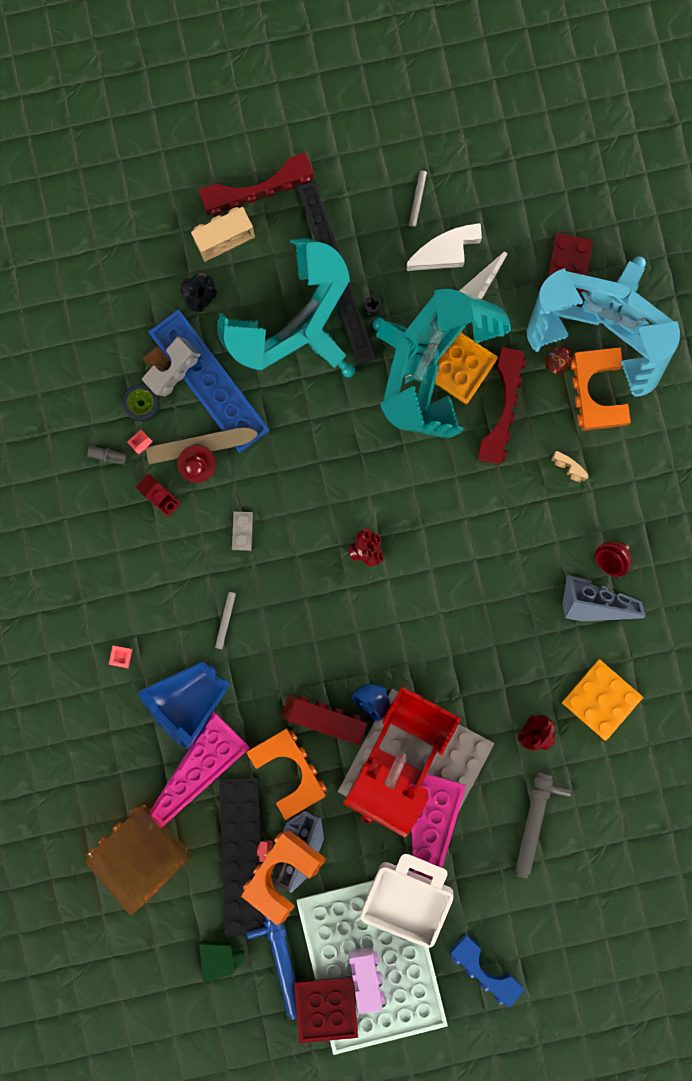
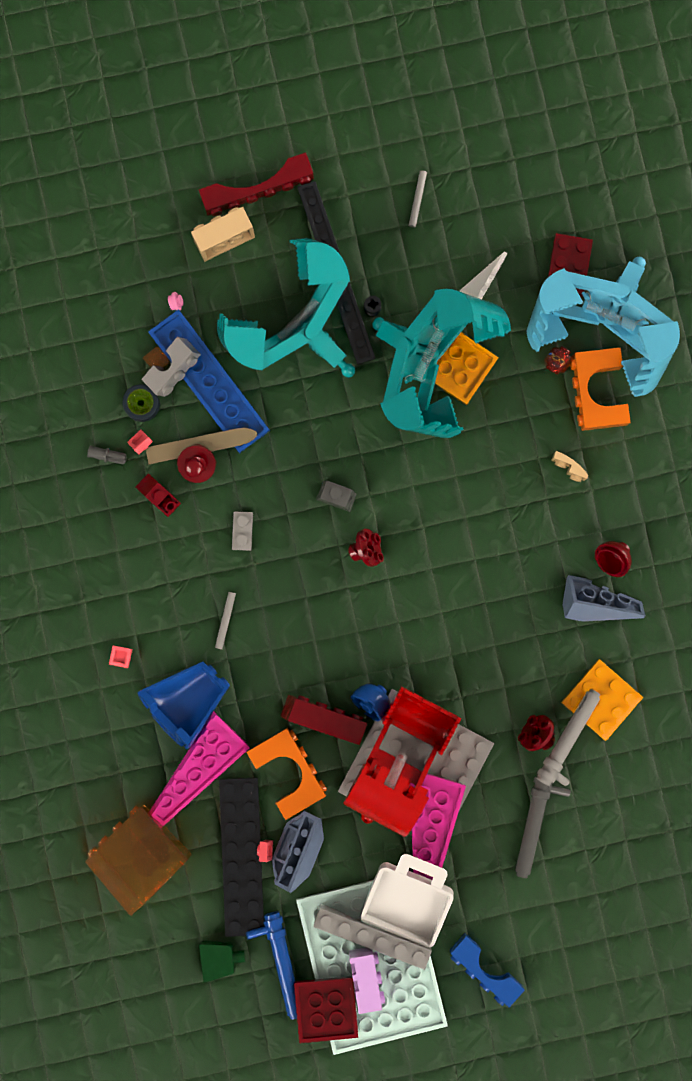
black plate [181,273,217,312] -> none
orange arch [241,830,326,926] -> none
white slope [406,223,482,271] -> none
dark red arch [477,347,526,465] -> none
none -> bright pink plate [168,292,184,310]
none -> light grey arch [313,904,432,970]
none -> dark grey torso [316,480,357,512]
none -> light grey cylinder [536,689,600,786]

